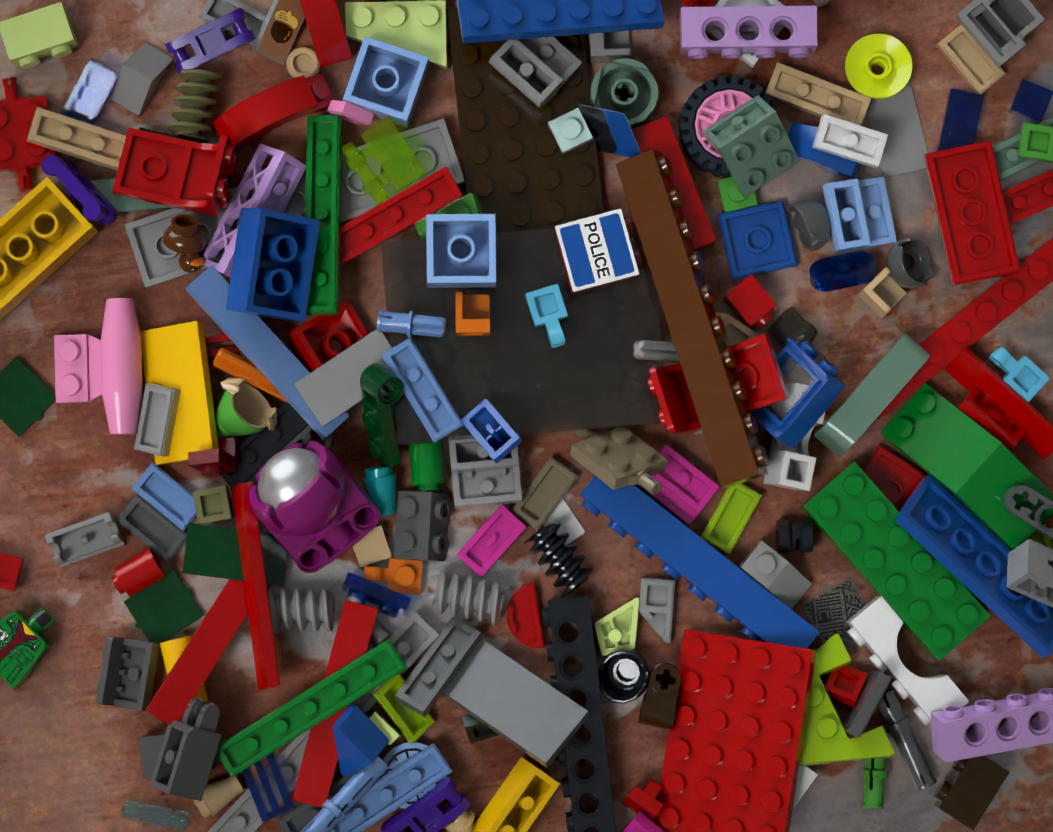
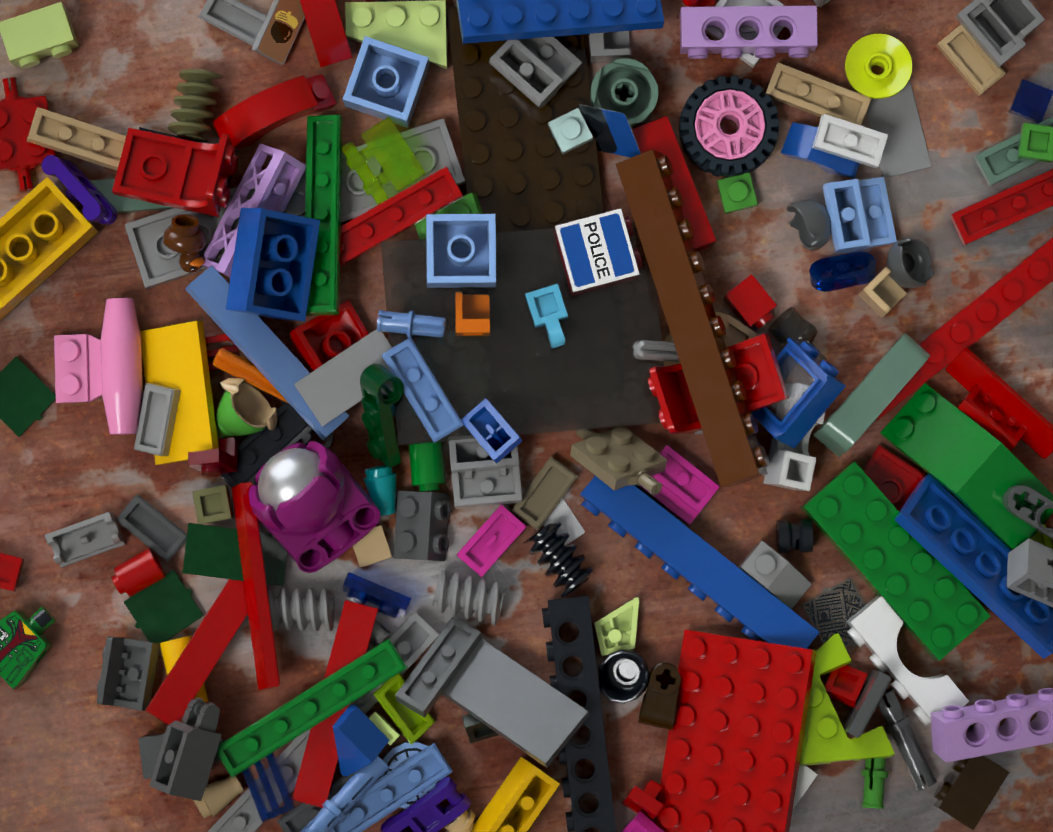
clear blue plate [60,58,119,125] -> none
light grey slope [111,42,174,117] -> none
clear light blue axle [122,800,189,831] -> none
medium blue tile [131,462,197,531] -> none
plate [165,8,256,73] -> none
tan tile [286,47,320,78] -> none
bright pink tile [327,100,374,125] -> none
orange plate [364,558,423,595] -> none
red tile [506,582,545,648] -> none
light grey tile [638,578,675,643] -> none
lime tile [701,484,762,554] -> none
sand green bracket [702,95,799,197] -> none
blue tile [717,200,798,281] -> none
red tile [924,140,1021,286] -> none
clear blue plate [937,88,984,151] -> none
medium azure plate [988,347,1050,402] -> none

